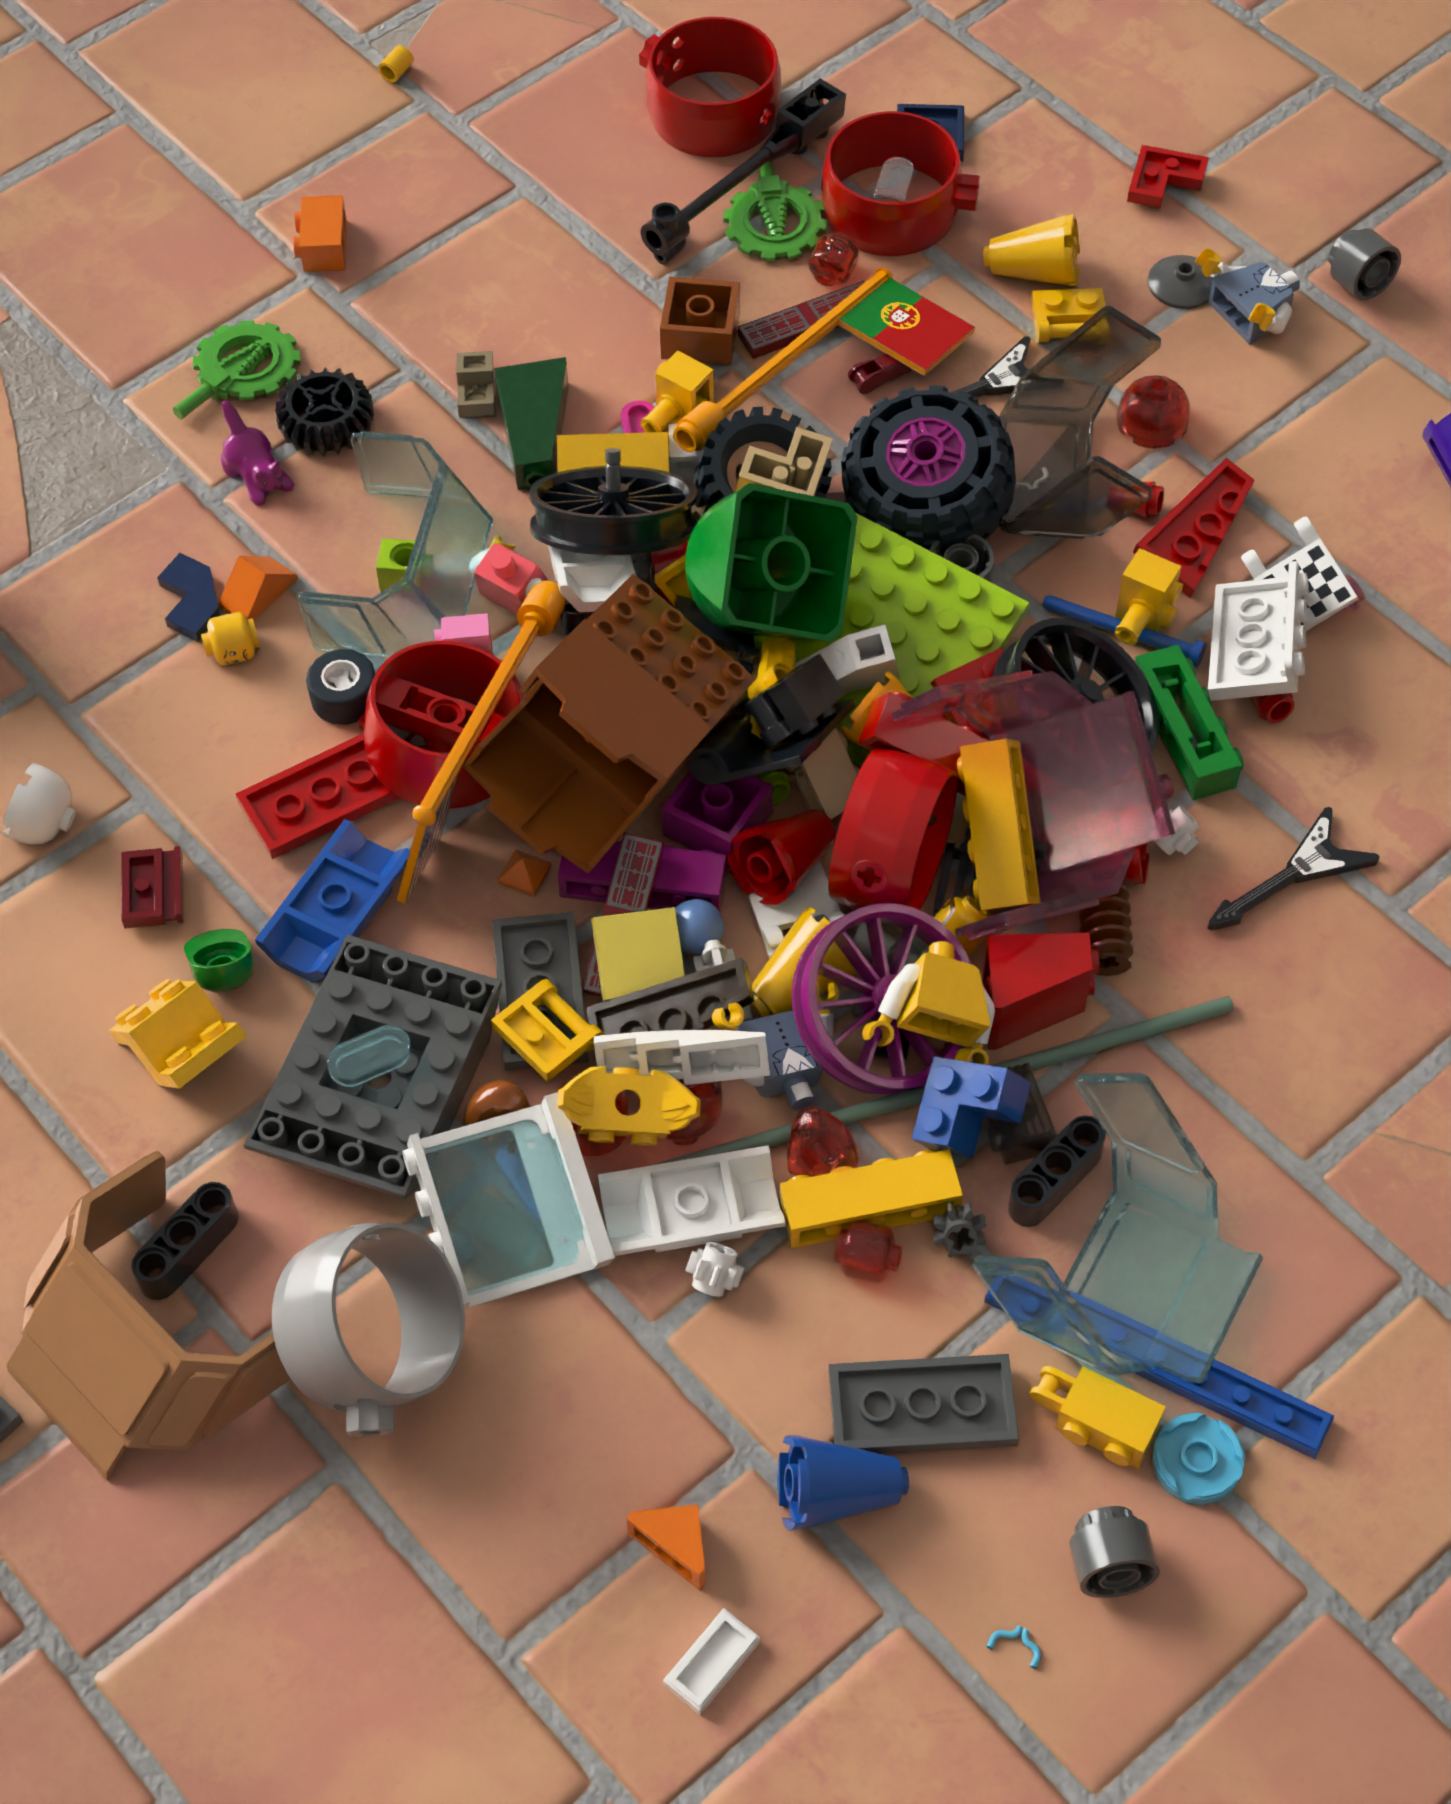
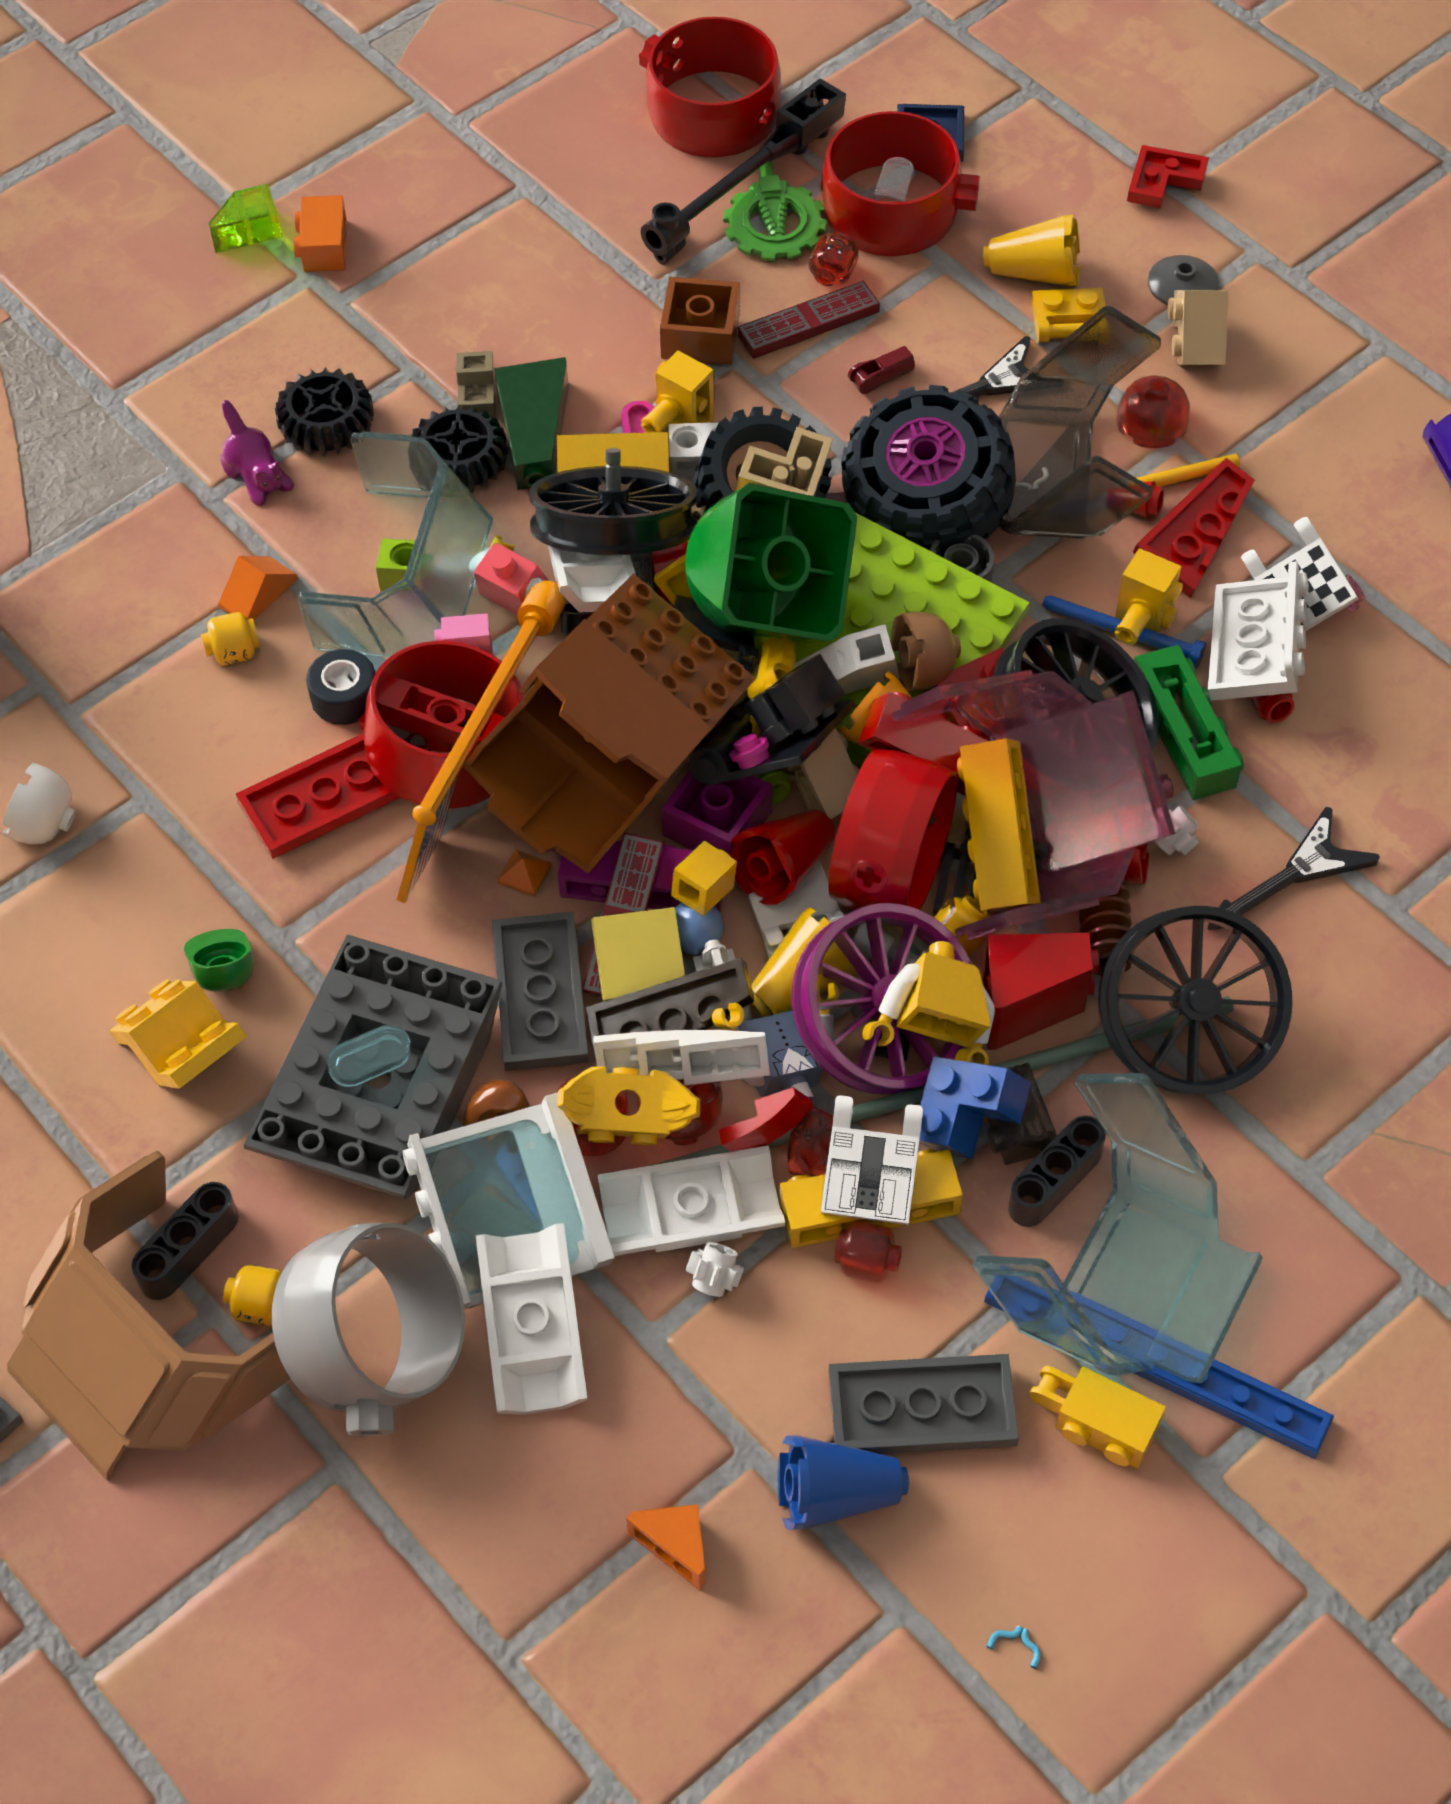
dark red plate [121,846,184,929] -> none
dark blue tile [157,553,220,642] -> none
bright green bar [173,320,301,420] -> none
blue piece [255,819,410,982] -> none
yellow hinge [378,45,414,83] -> none
yellow plate [491,979,605,1082] -> none
white tile [663,1608,760,1715] -> none
flag [674,267,975,453] -> none
dark grey gear [933,1202,986,1258] -> none
dark grey piece [1069,1506,1160,1598] -> none
medium azure tile [1151,1412,1245,1505] -> none
sand blue torso [1195,248,1300,345] -> none
dark grey piece [1328,228,1401,300] -> none
none -> clear neon green slope [208,183,283,253]
none -> yellow head [223,1265,282,1327]
none -> black gear [409,404,508,495]
none -> white piece [476,1223,588,1415]
none -> yellow brick [671,841,737,917]
none -> red slope [719,1087,813,1152]
none -> dark pink plate [729,734,770,769]
none -> white flag [821,1095,923,1225]
none -> medium nougat cylinder [891,611,961,691]
none -> black wheel [1098,906,1293,1094]
none -> yellow bar [1131,453,1240,487]
none -> tan brick [1168,290,1228,365]

